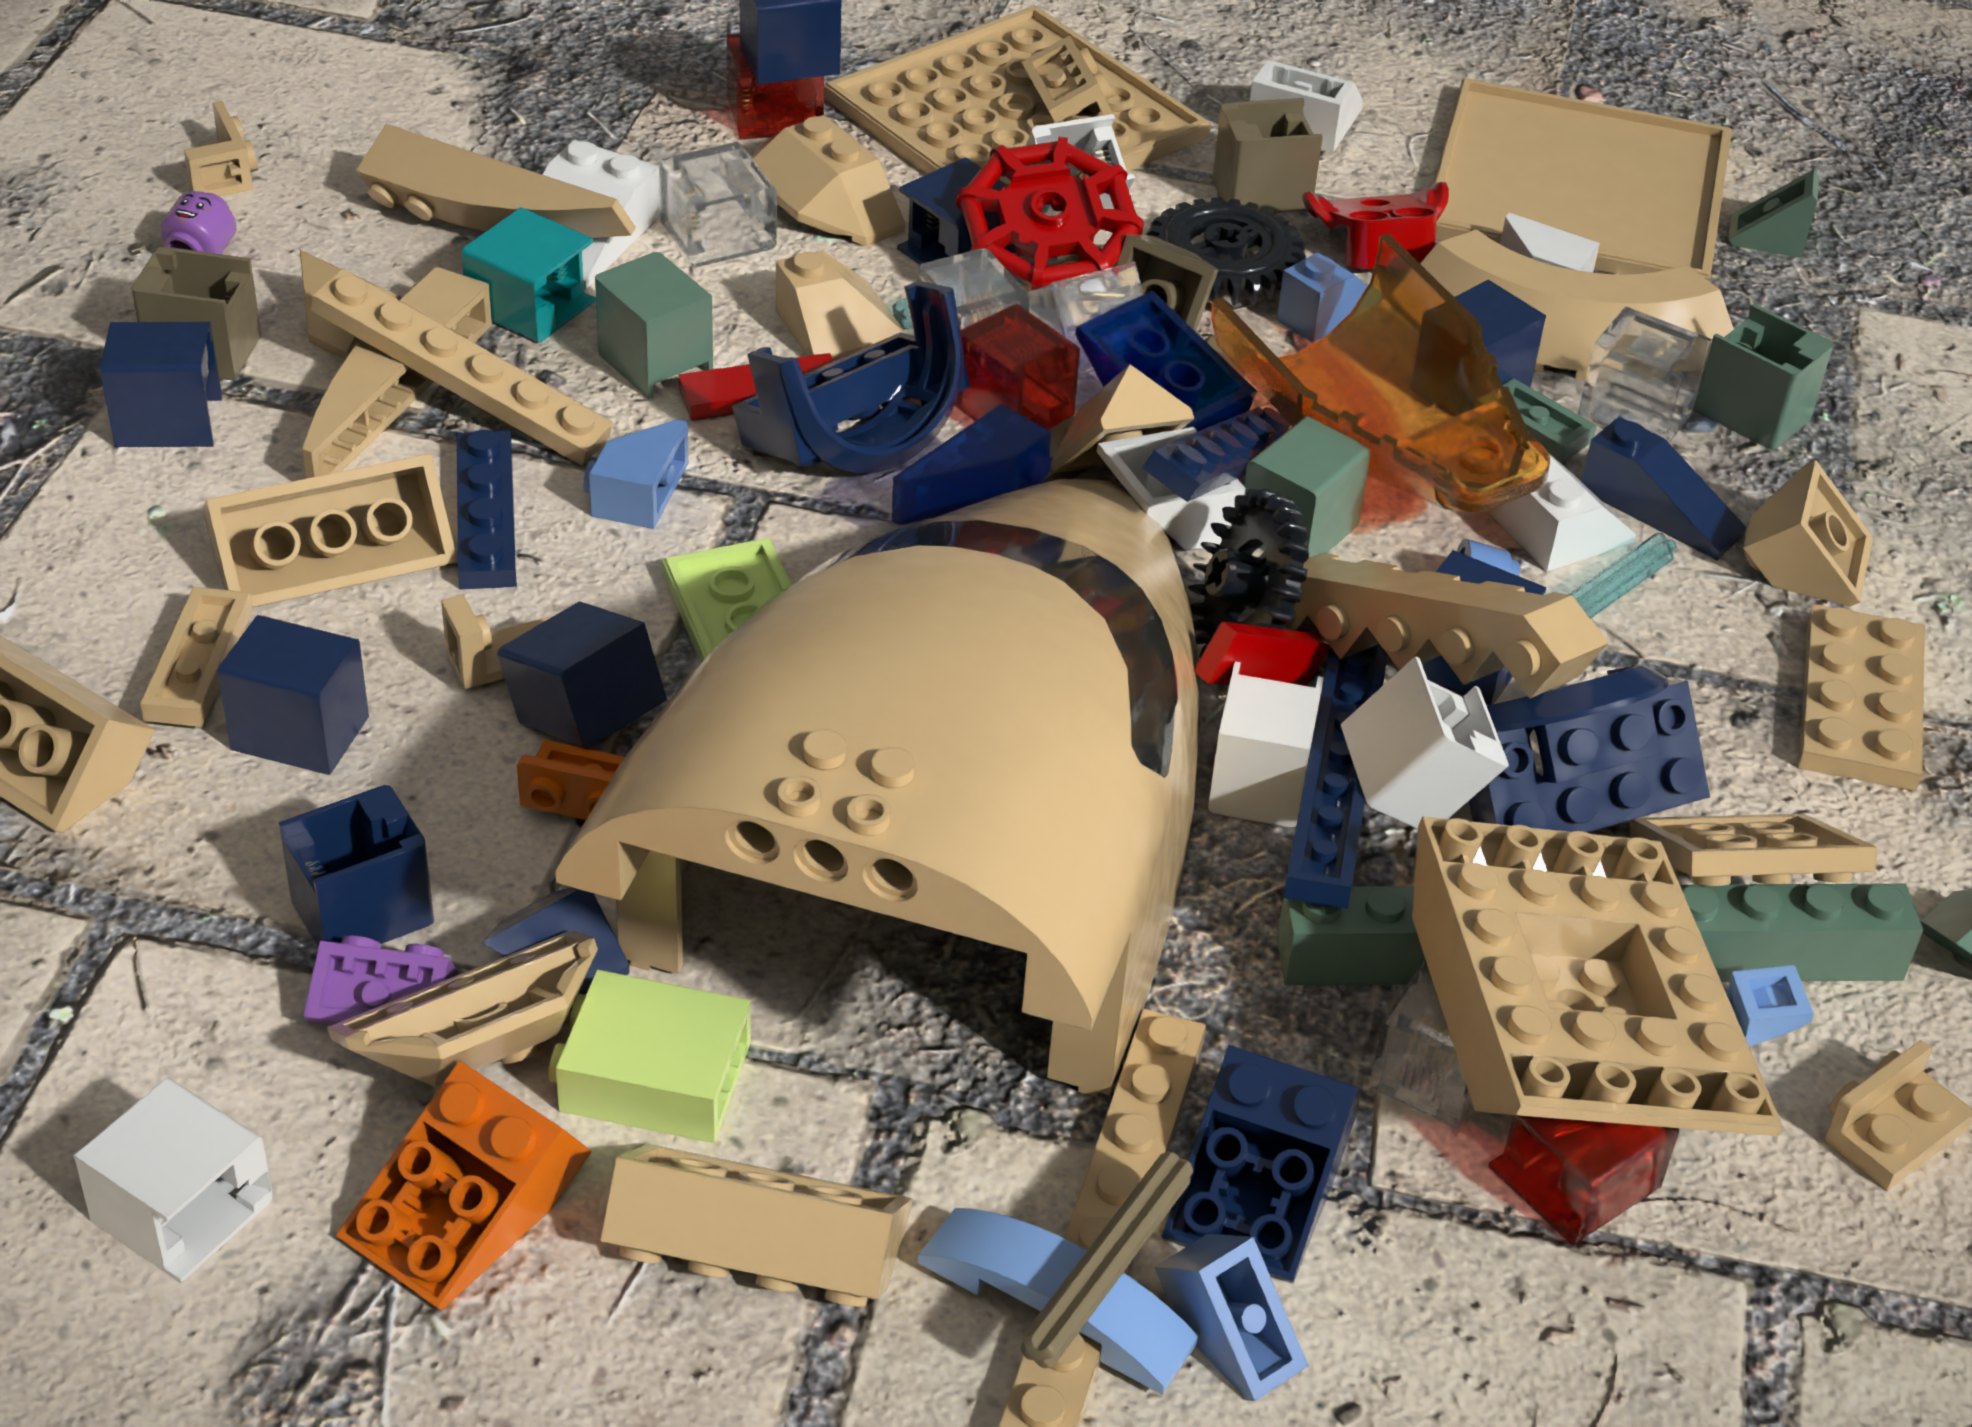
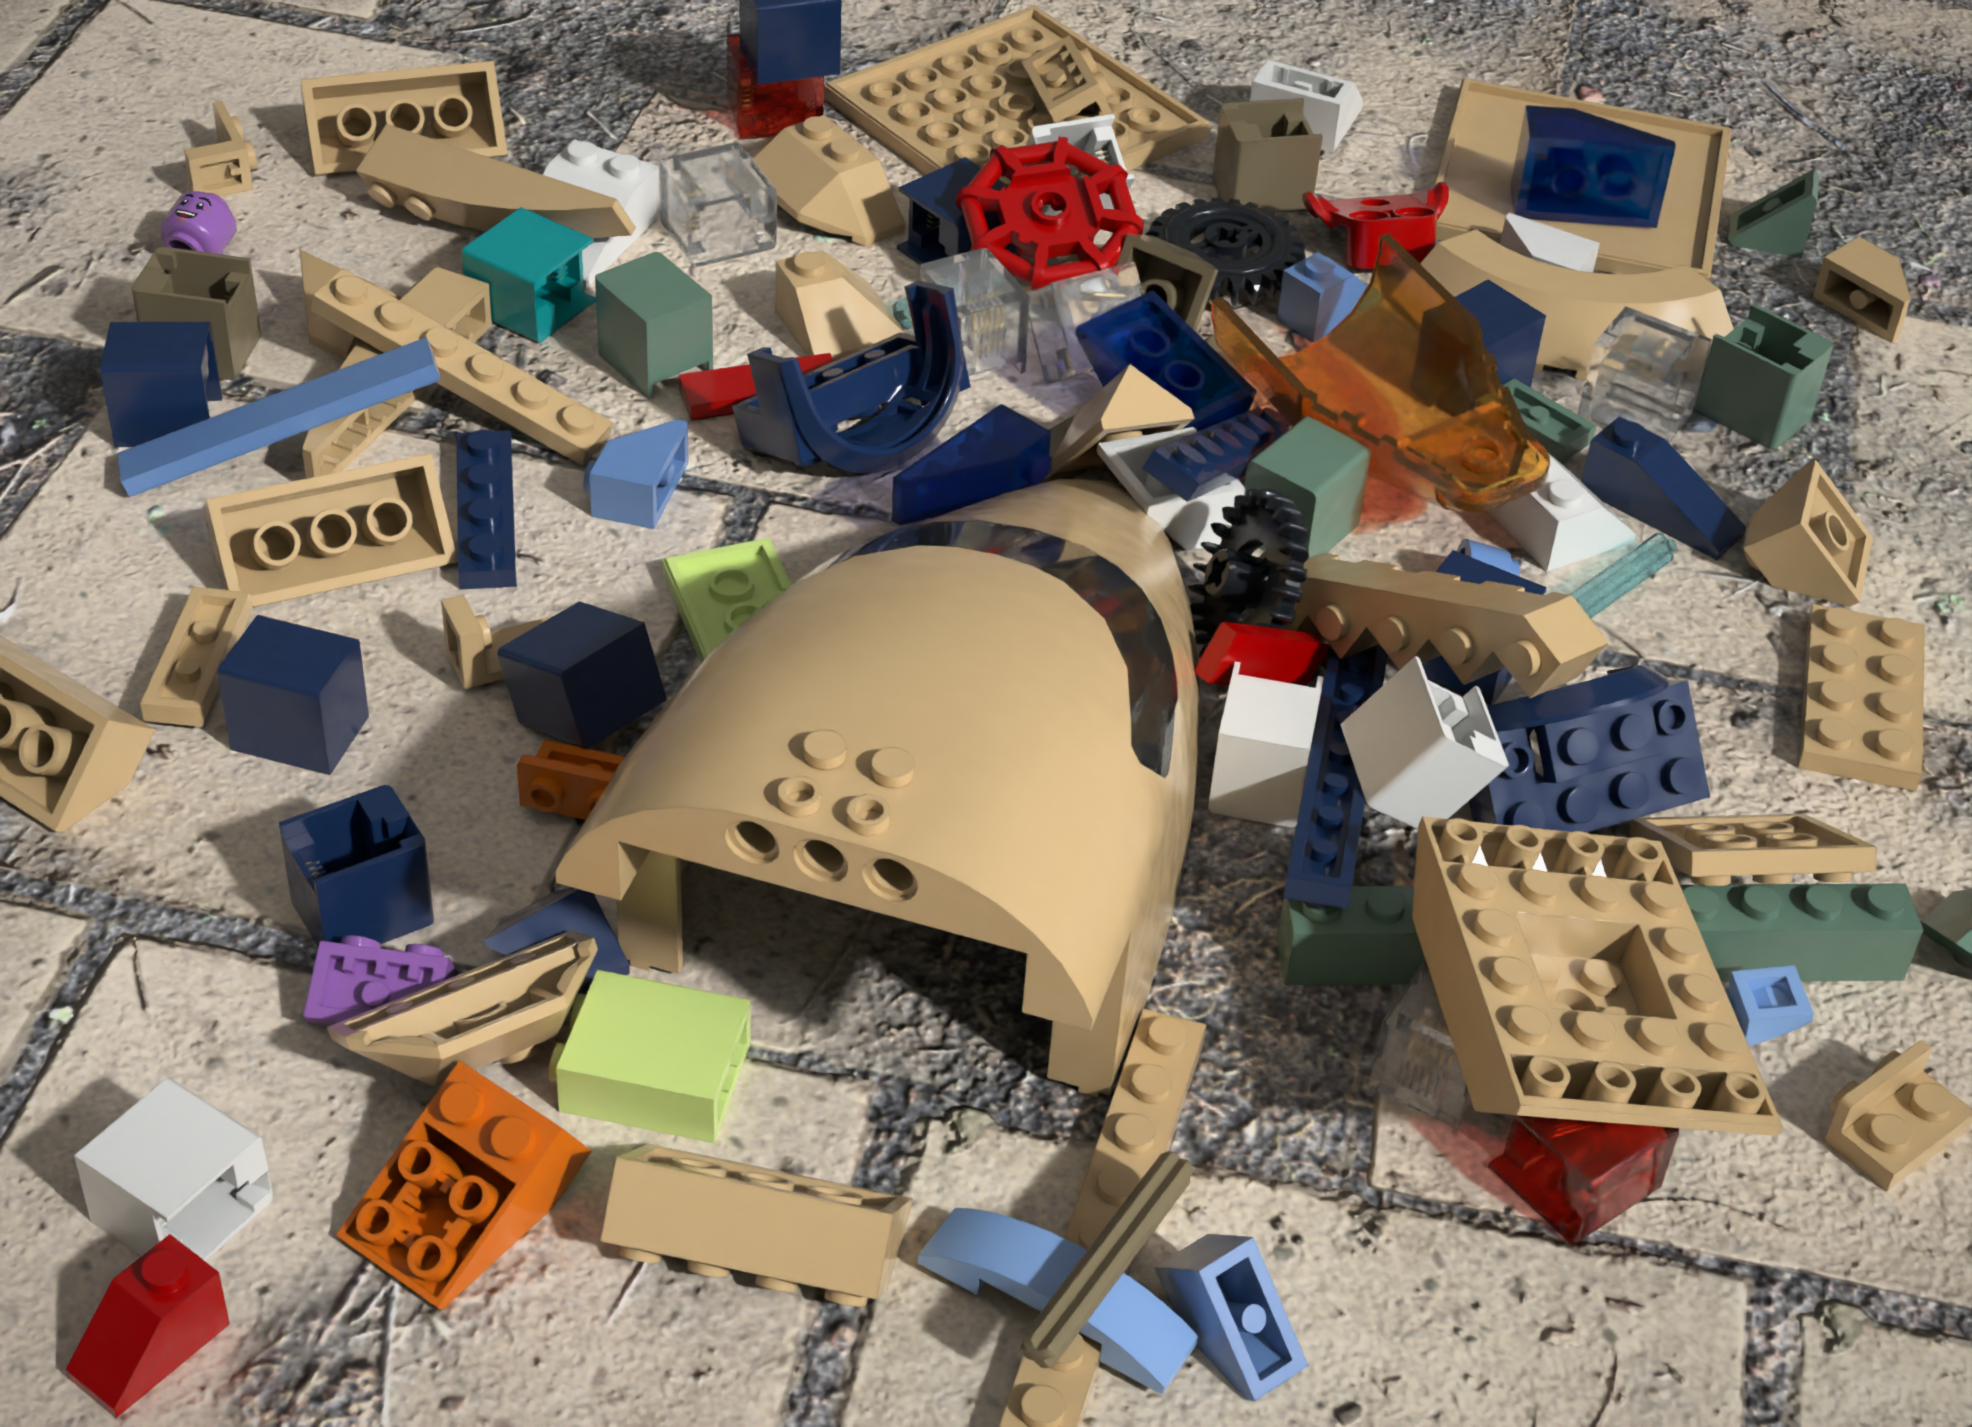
clear red piece [955,303,1080,450] -> none
dark blue slope [1161,1045,1359,1284] -> none
none -> red slope [65,1234,230,1418]
none -> medium blue tile [118,337,441,496]
none -> tan slope [301,61,508,177]
none -> clear blue slope [1510,105,1676,228]
none -> tan slope [1813,237,1911,343]

